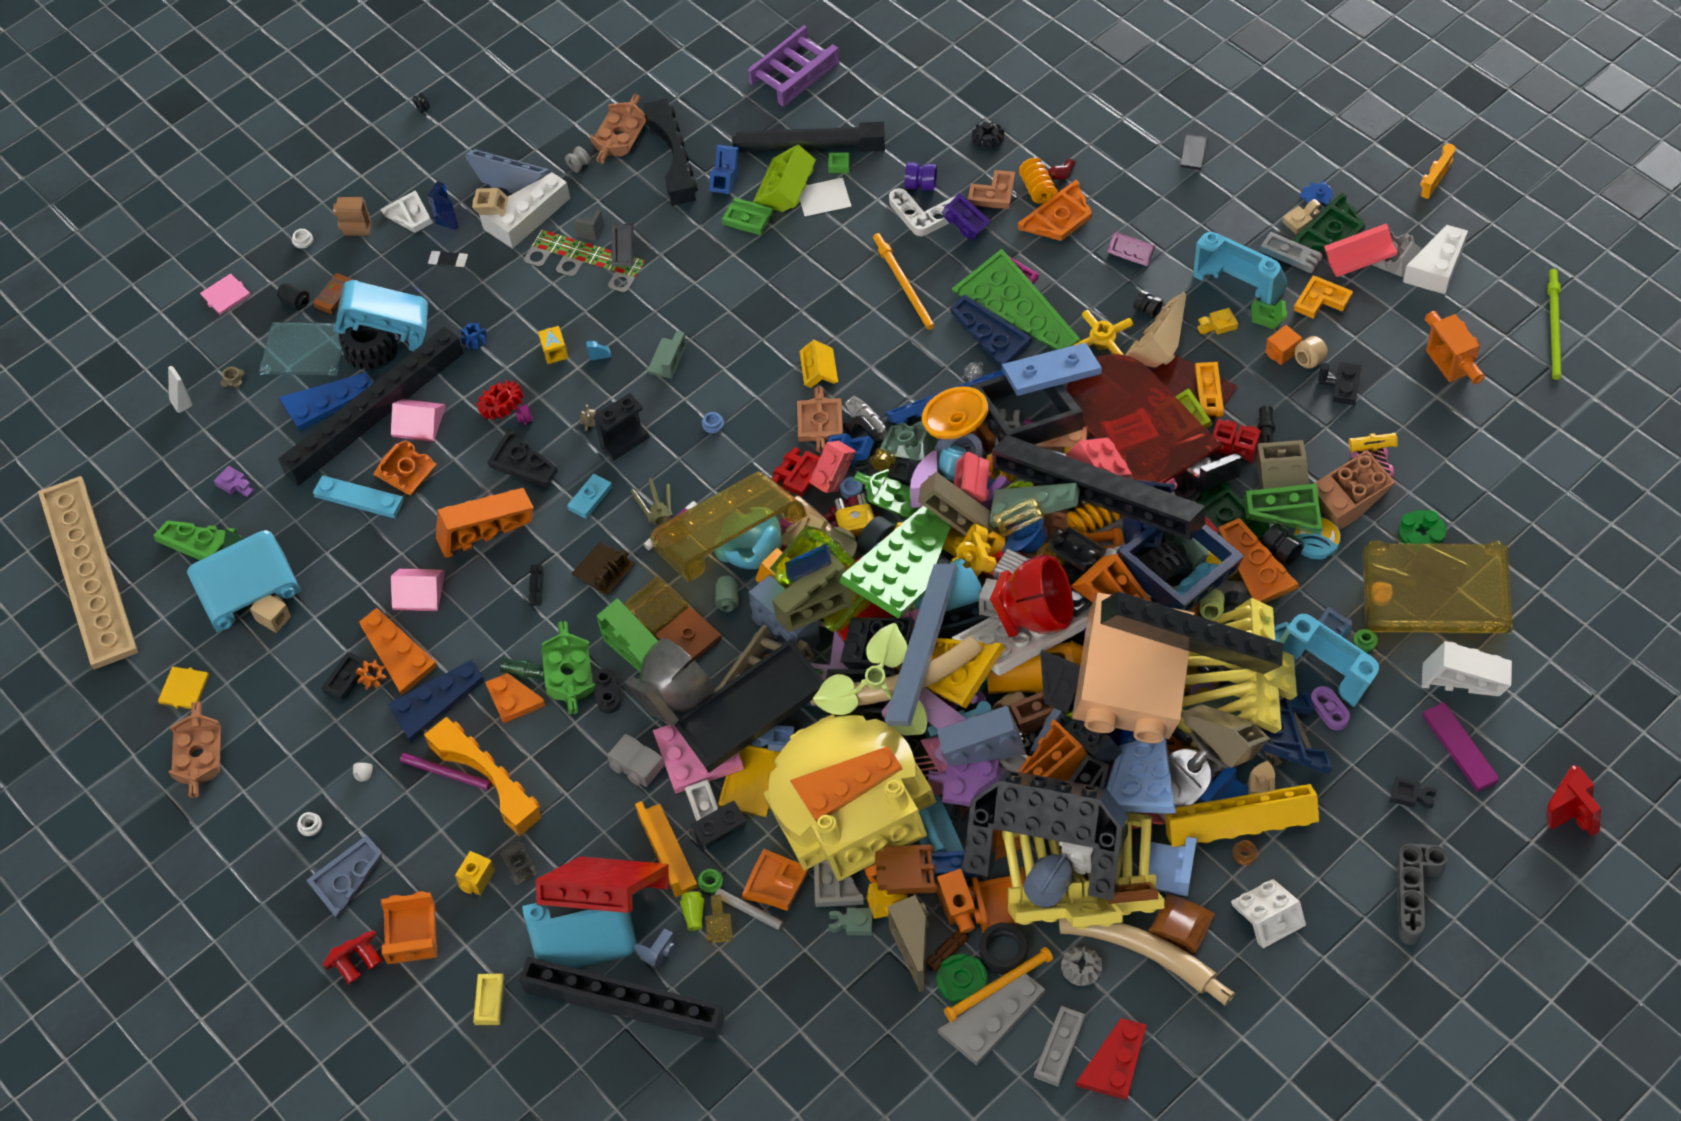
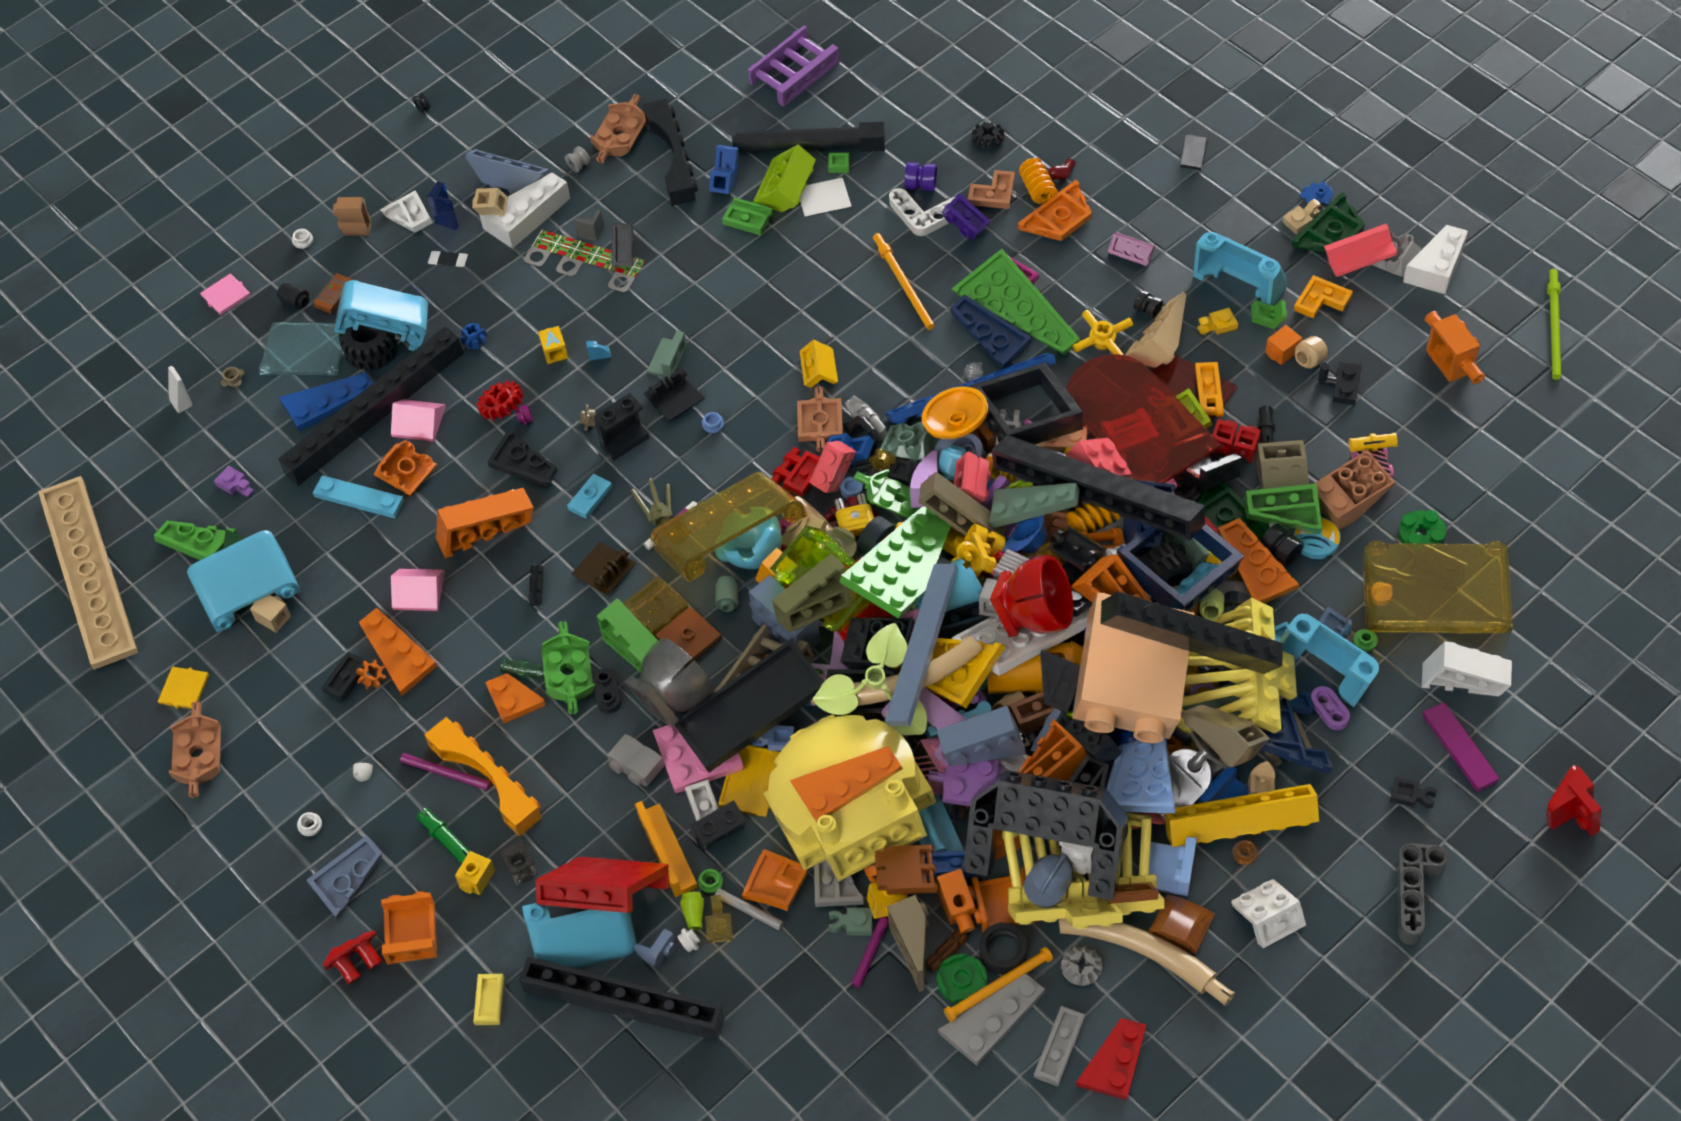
dark blue wing [388,659,484,743] -> none
clear blue panel [785,543,837,583] -> none
clear yellow tile [993,496,1044,537] -> none
medium blue plate [1002,343,1102,396] -> none
light grey hinge [1260,232,1323,273] -> none
light orange plate [1420,144,1456,199] -> none
none -> green pin [416,808,470,864]
none -> black hinge [644,368,705,422]
none -> white plate [677,928,700,952]
none -> magenta bar [851,917,889,988]

